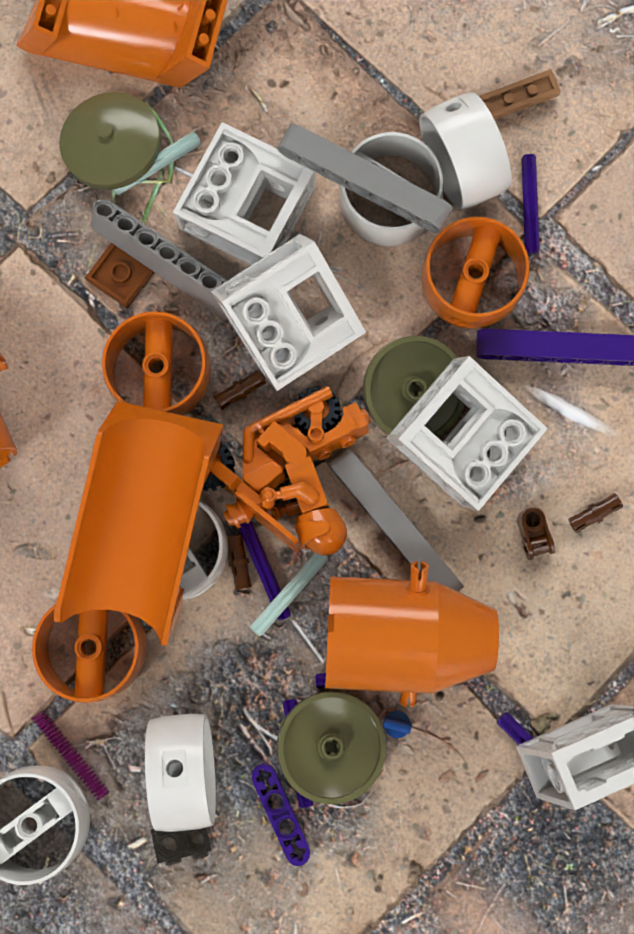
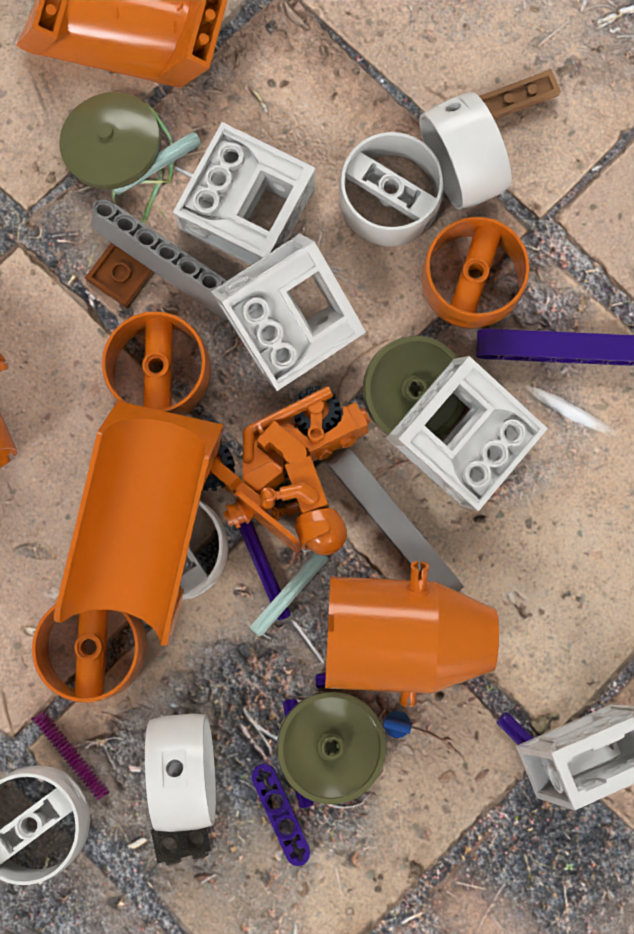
reddish brown pin [213,369,266,411] -> none
reddish brown pin [227,535,252,590] -> none
light grey beam [277,124,453,233] -> none
reddish brown piece [517,507,555,561] -> none
dark purple axle [521,154,540,254] -> none
reddish brown pin [568,493,623,533] -> none

